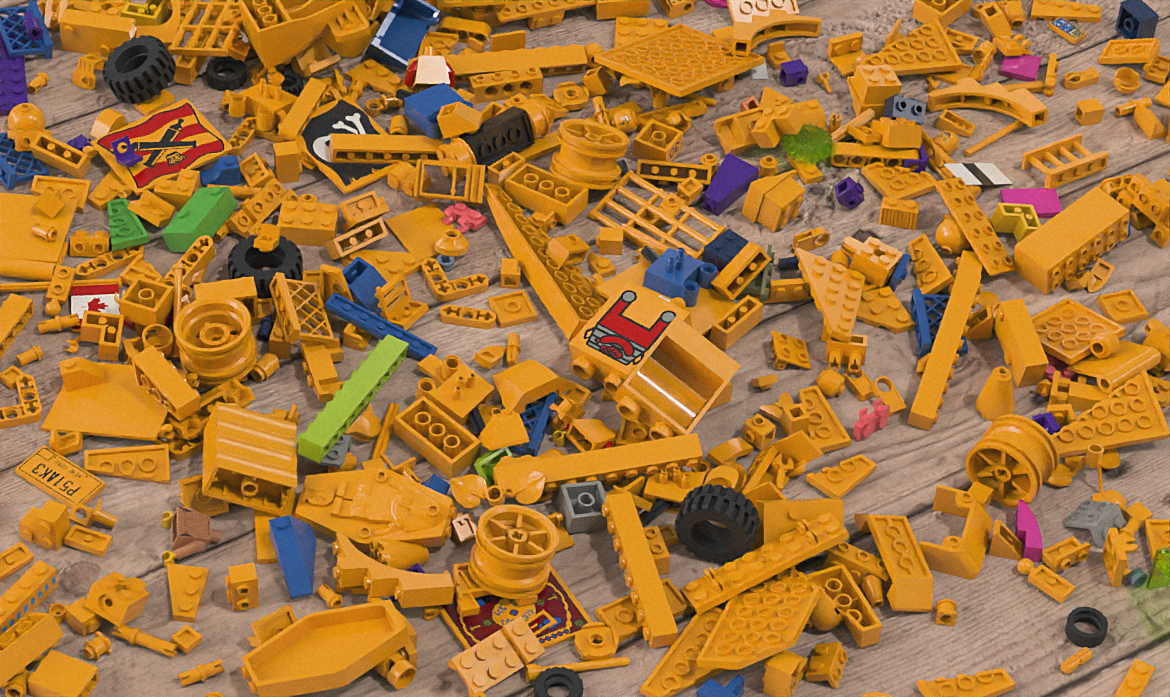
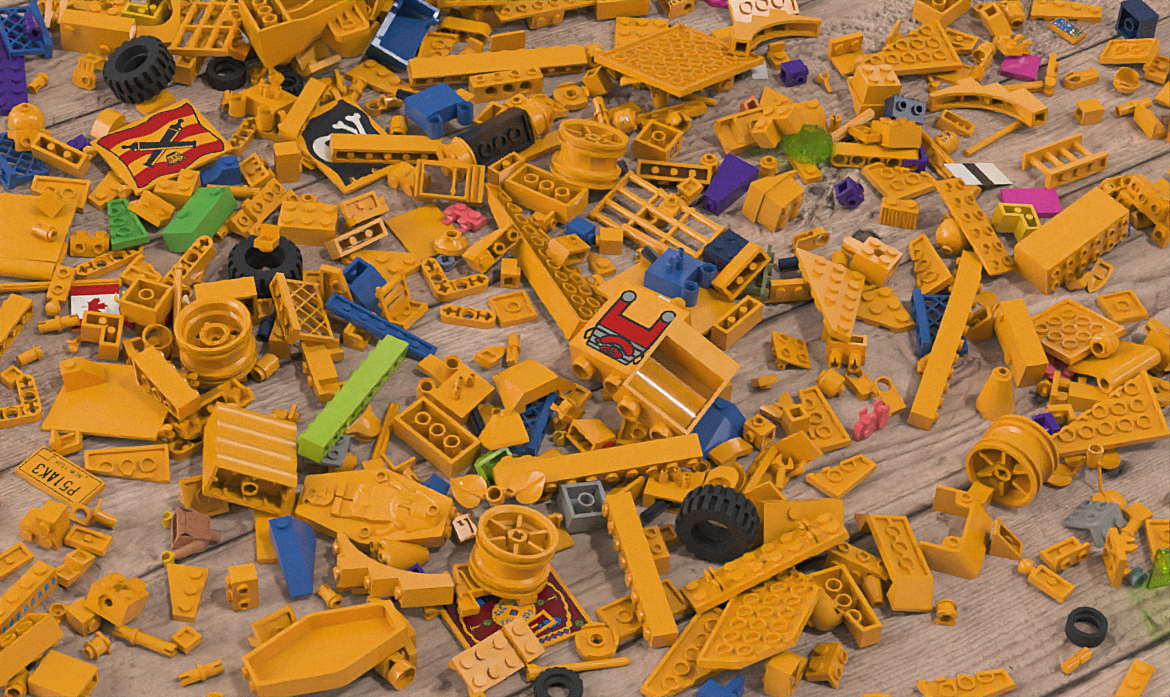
dark purple bracket [111,136,143,167] -> none
torso [401,47,456,92] -> none
light orange slope [437,101,484,139] -> none
light orange plate [613,485,653,512] -> none
blue plate [889,253,911,292] -> none
dark pink slope [1015,499,1043,563] -> none
none -> light orange slope [56,548,96,588]
none -> light orange slope [462,221,524,274]
none -> blue brick [565,216,596,245]
none -> blue wedge [685,397,746,470]

